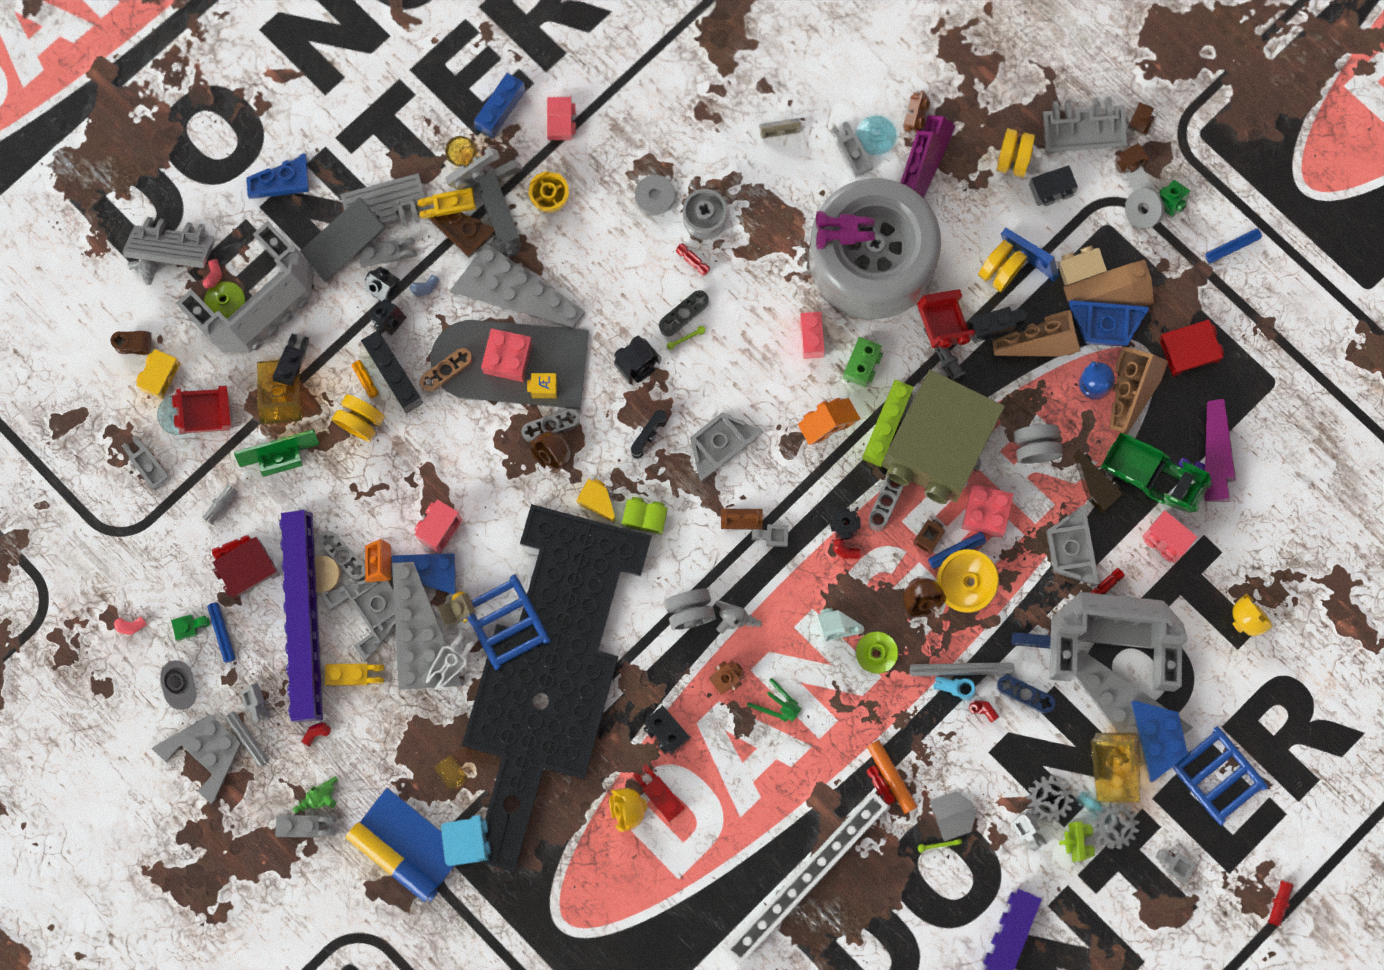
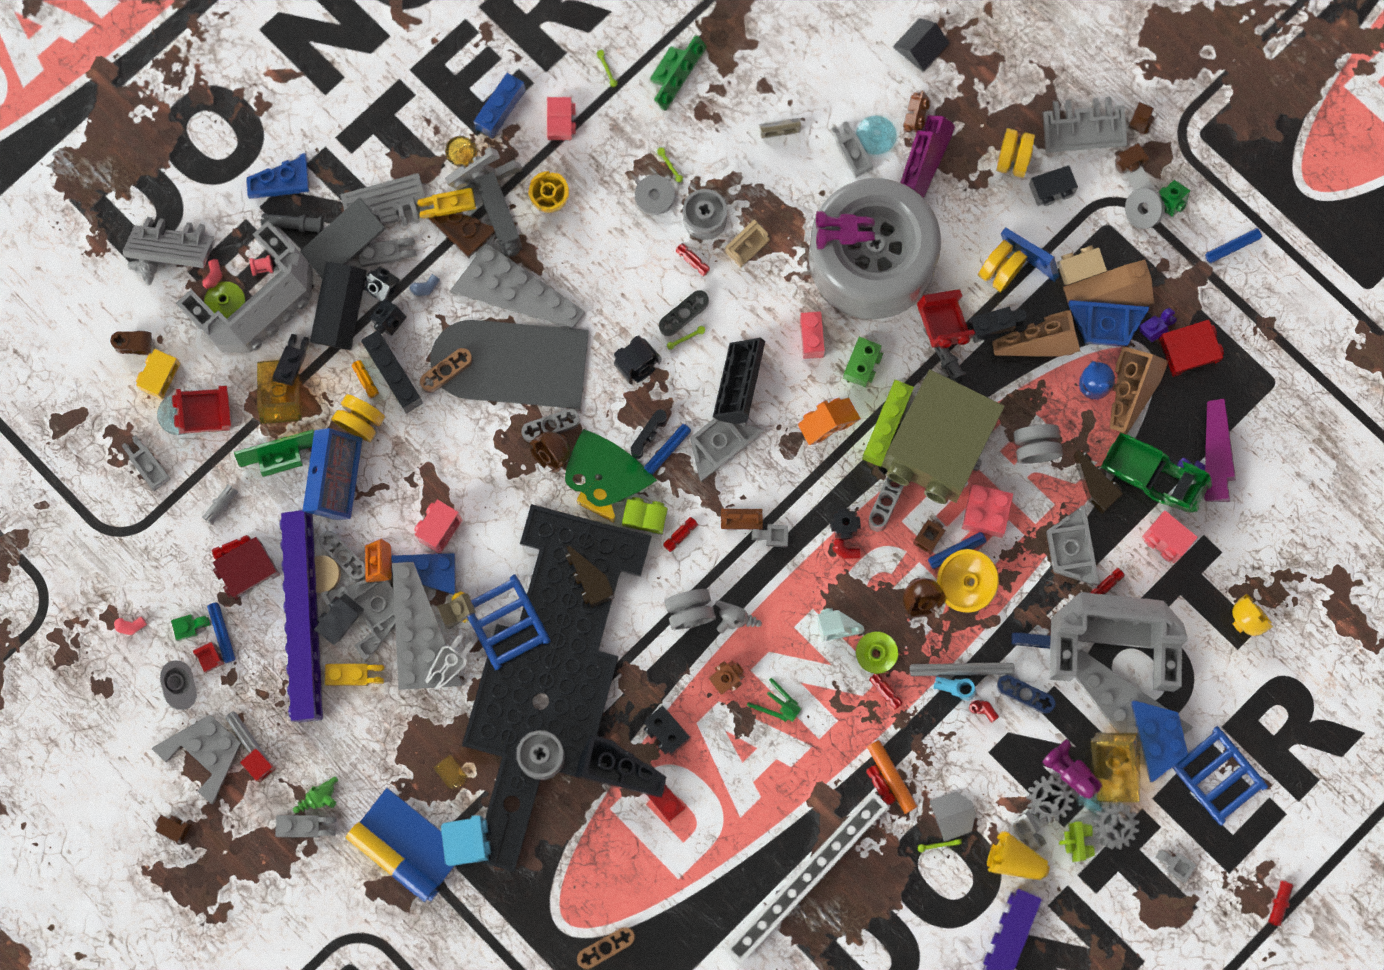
light grey plate [240,683,270,723] -> none
red arm [301,722,331,747] -> none
coral brick [481,328,533,382] -> none
yellow brick [527,373,557,398] -> none
yellow cylinder [609,788,647,832] -> none
none -> reddish brown brick [155,815,192,844]
none -> red panel [193,642,225,673]
none -> red panel [240,749,276,783]
none -> coral bush [250,255,274,276]
none -> dark grey pin [261,213,324,234]
none -> brick [302,428,363,520]
none -> black piece [310,262,367,350]
none -> black brick [315,594,364,645]
none -> light grey wheel [516,730,565,780]
none -> green piece [565,429,657,507]
none -> dark brown slope [565,546,615,608]
none -> black wedge [575,735,667,798]
none -> medium nougat beam [577,927,635,969]
none -> lime hinge [596,50,617,87]
none -> blue axle [644,424,691,475]
none -> green bracket [650,35,707,111]
none -> lime hinge [657,147,683,183]
none -> red axle [663,517,698,552]
none -> black piece [713,337,766,424]
none -> tan hinge [725,219,770,268]
none -> red axle [869,674,903,710]
none -> black slope [893,18,949,72]
none -> yellow cone [987,831,1050,880]
none -> magenta piece [1042,739,1103,799]
none -> dark purple plate [1139,308,1177,342]

